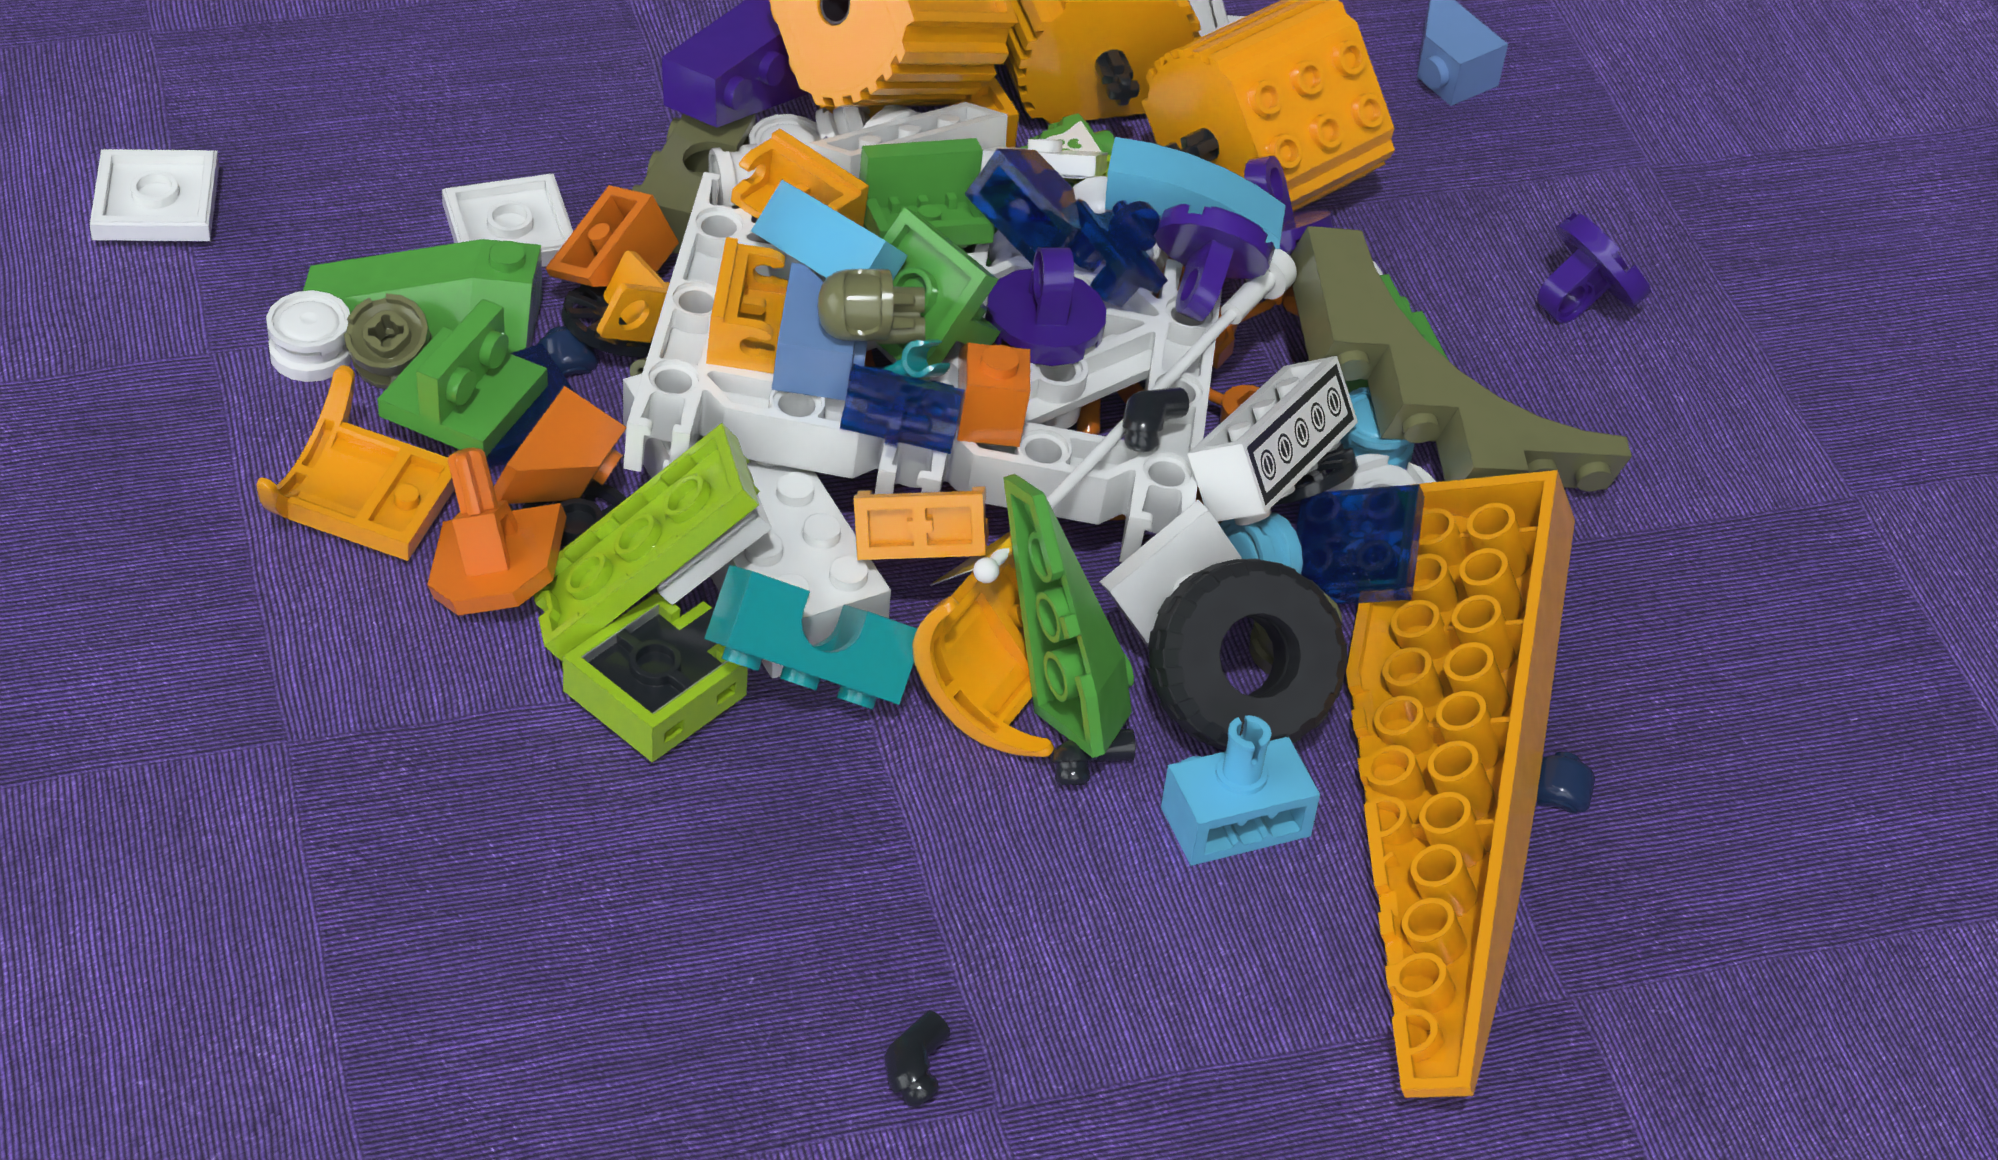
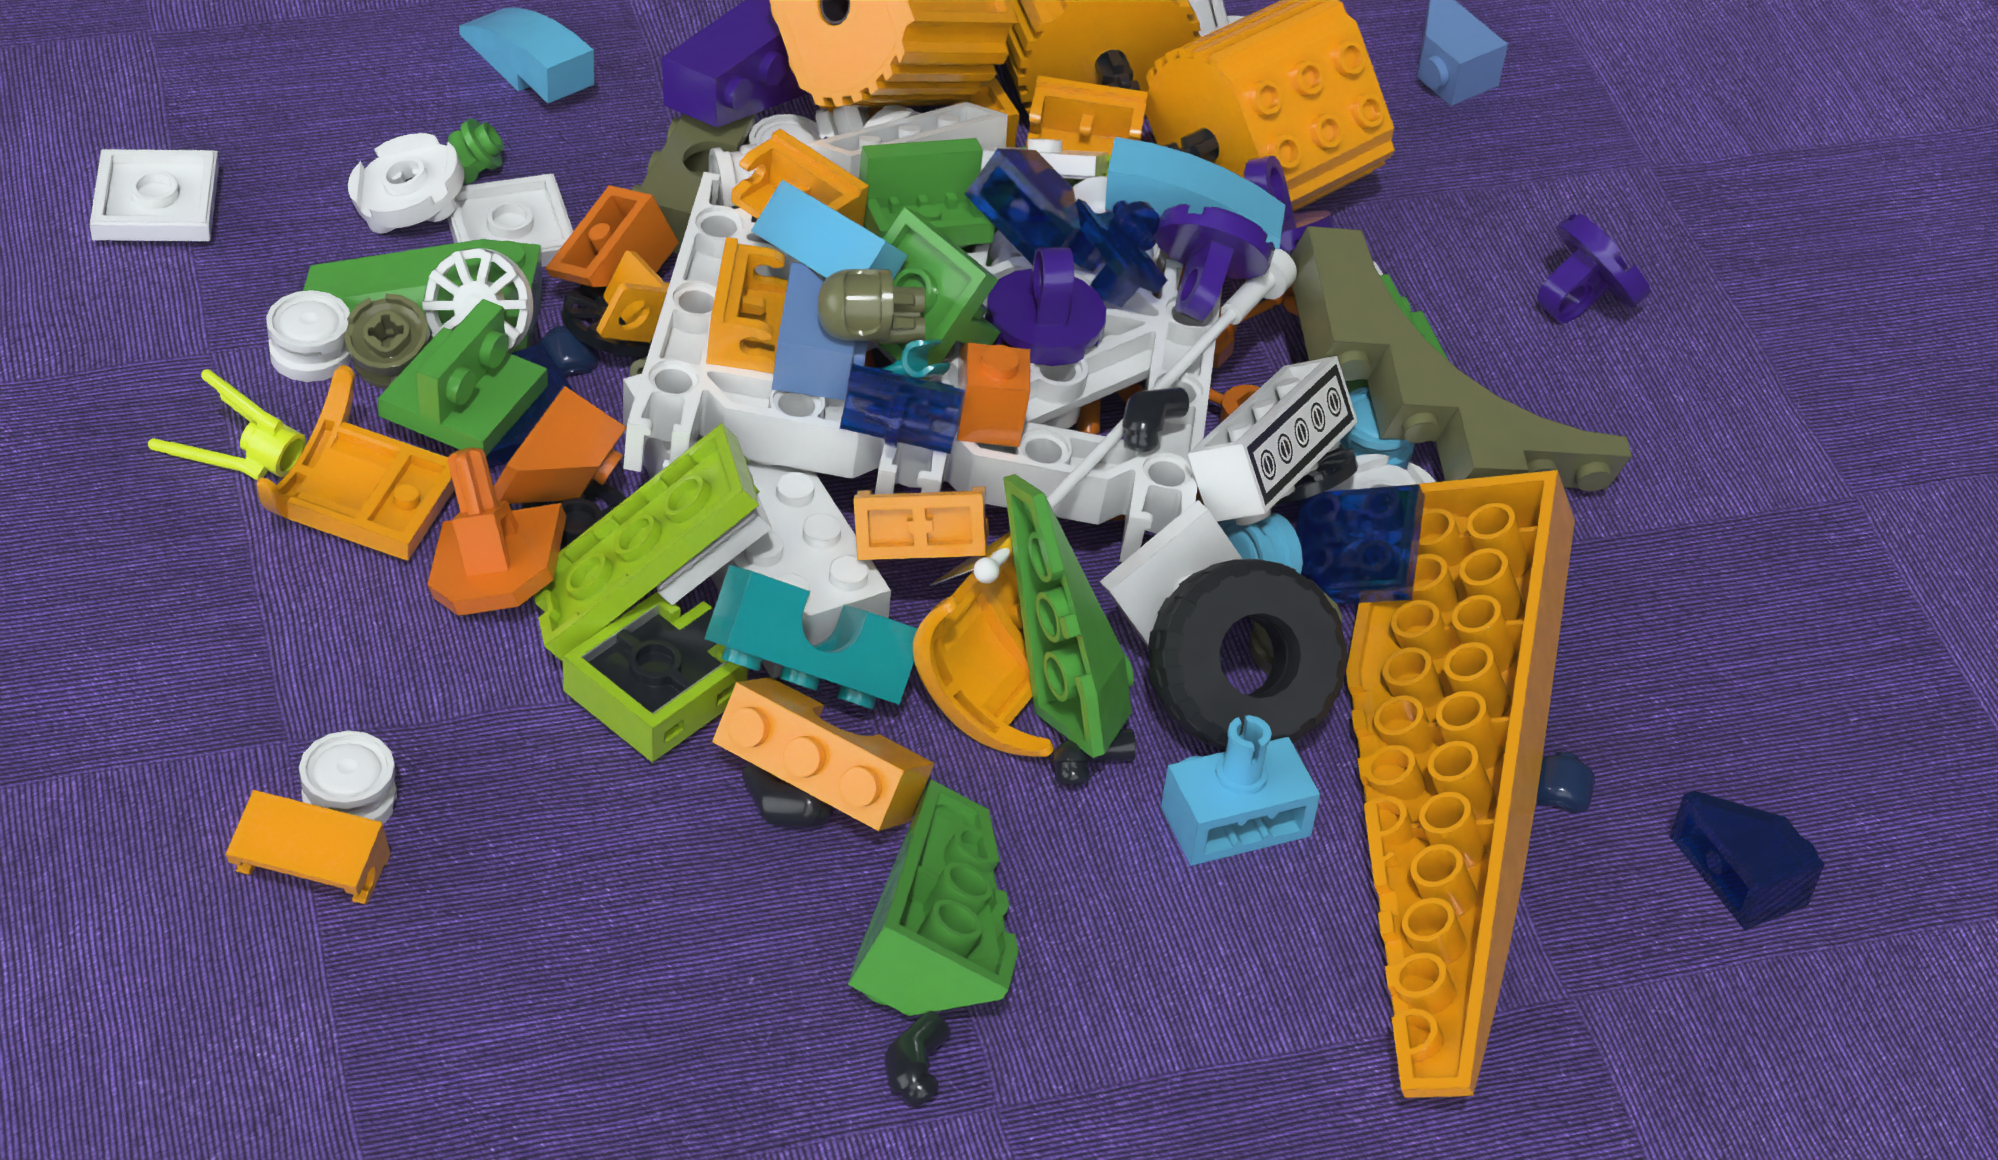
none -> neon yellow plant [148,369,306,481]
none -> light orange hinge [225,790,391,905]
none -> white wheel [299,731,397,825]
none -> white plate [348,133,465,234]
none -> white wheel [422,248,533,353]
none -> bright green plate [448,118,504,184]
none -> medium azure slope [459,8,594,104]
none -> light orange arch [712,677,935,831]
none -> black arm [742,763,833,828]
none -> bright green wedge [848,780,1019,1016]
none -> light orange hinge [1026,75,1148,155]
none -> clear blue slope [1670,791,1825,930]

